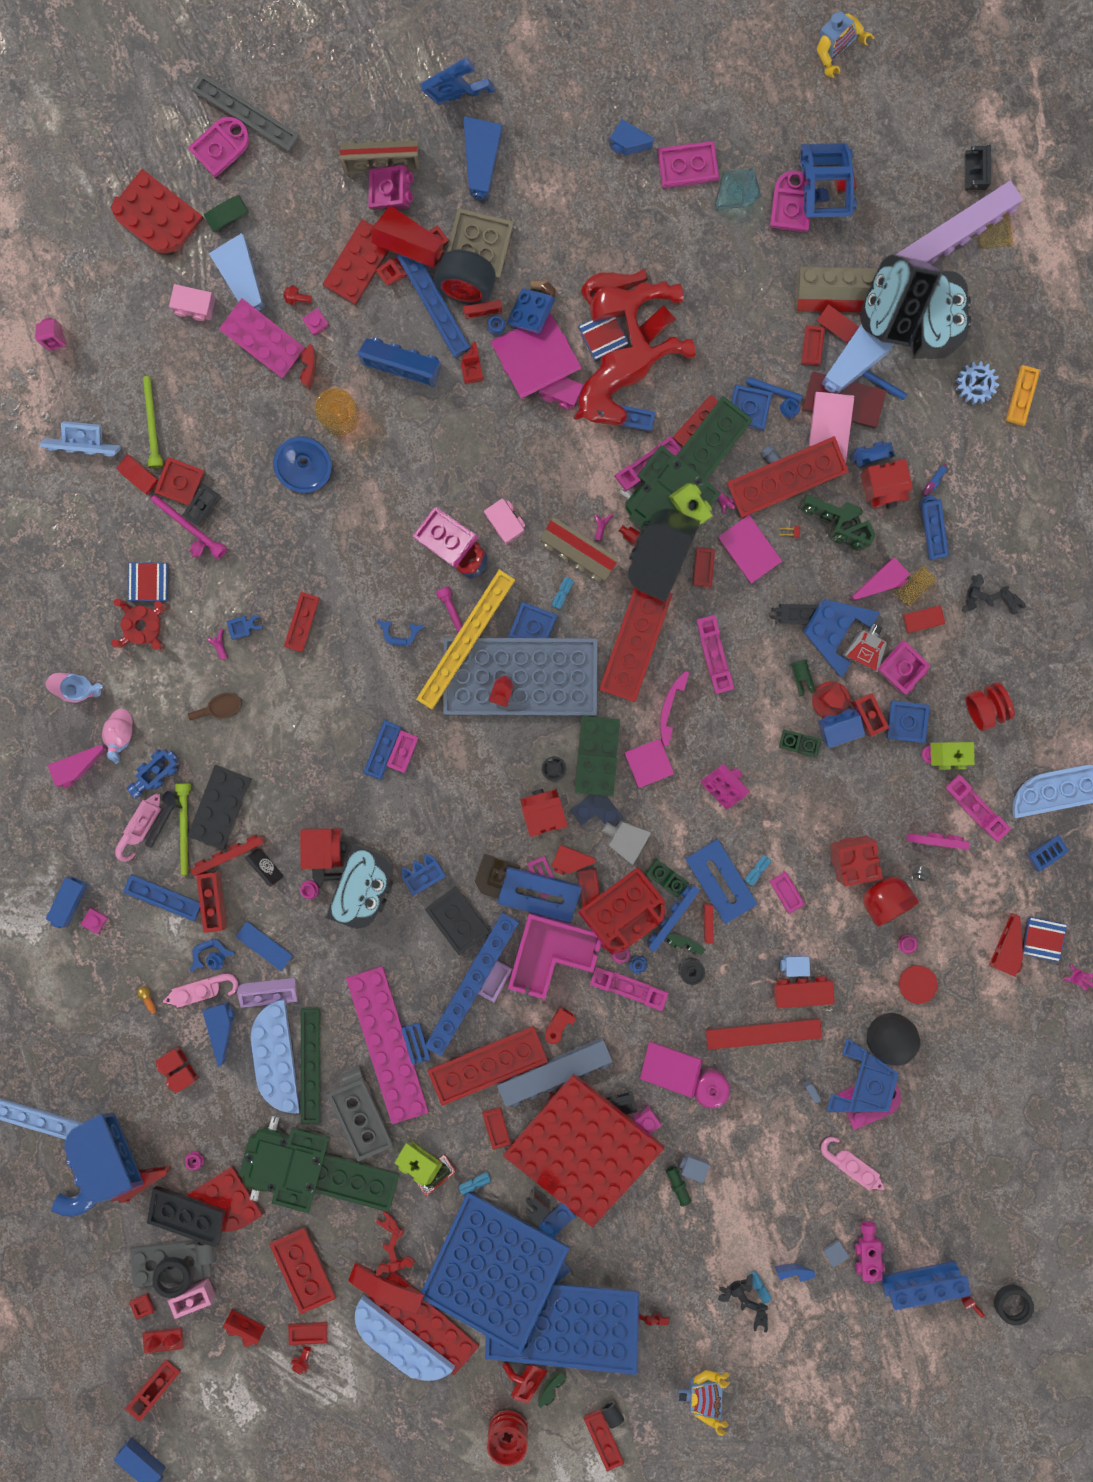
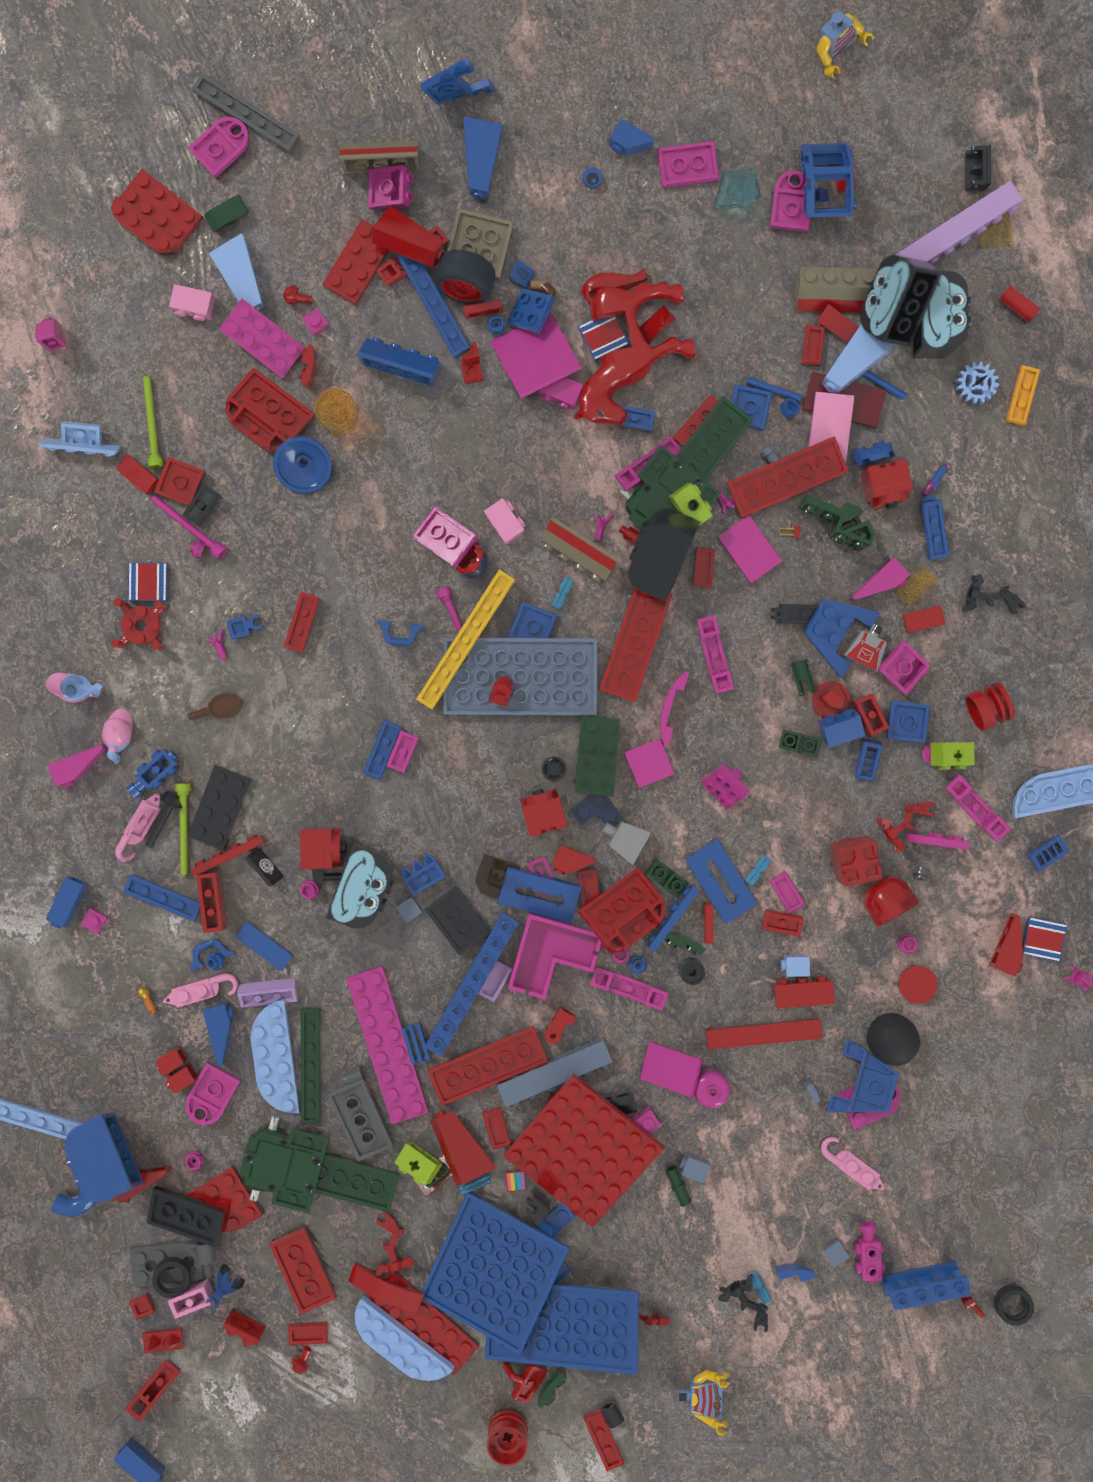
none -> dark pink plate [185,1061,241,1125]
none -> blue piece [206,1265,245,1309]
none -> red plate [225,367,315,454]
none -> sand blue tile [396,896,423,923]
none -> red slope [430,1110,496,1186]
none -> tile [505,1170,527,1192]
none -> blue slope [509,260,535,289]
none -> blue tile [583,167,602,189]
none -> red plate [761,909,804,937]
none -> blue slope [855,738,883,781]
none -> red piece [876,802,936,852]
none -> red brick [998,286,1040,323]

